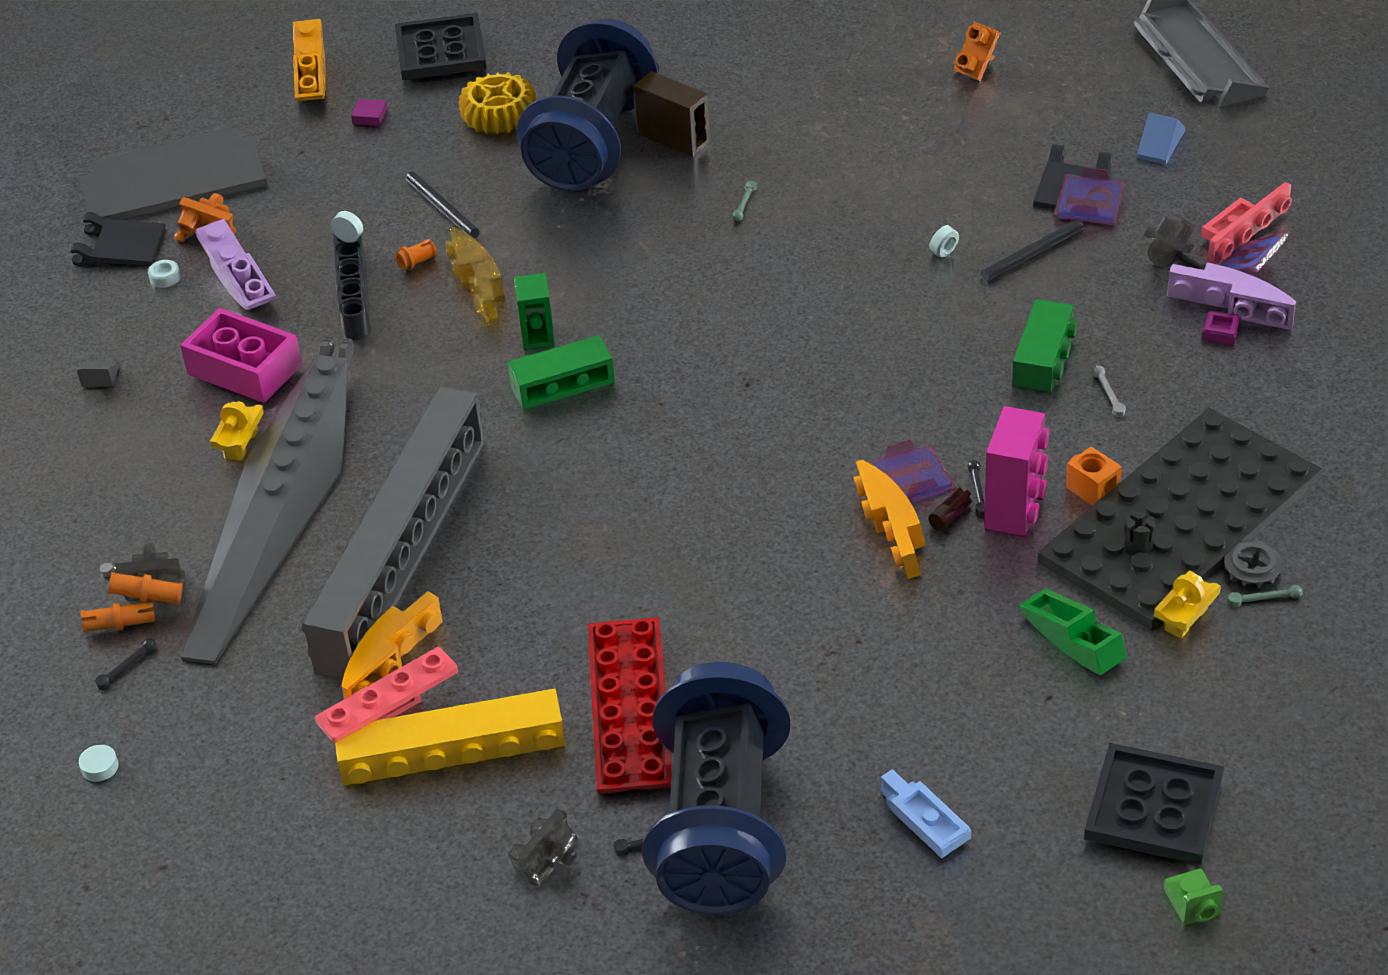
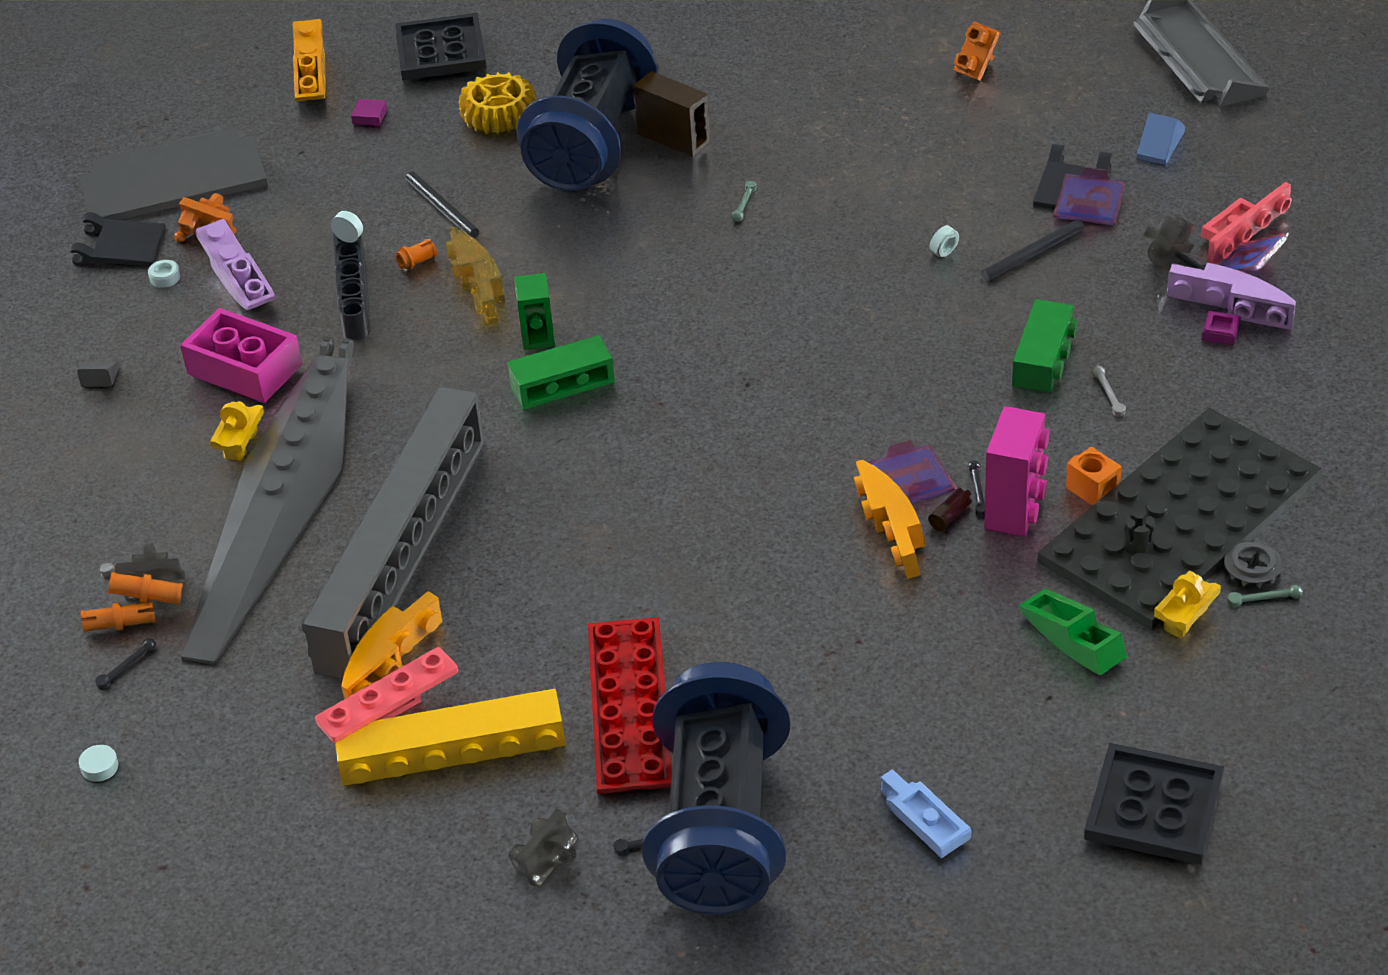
bright green bracket [1164,868,1224,925] -> none

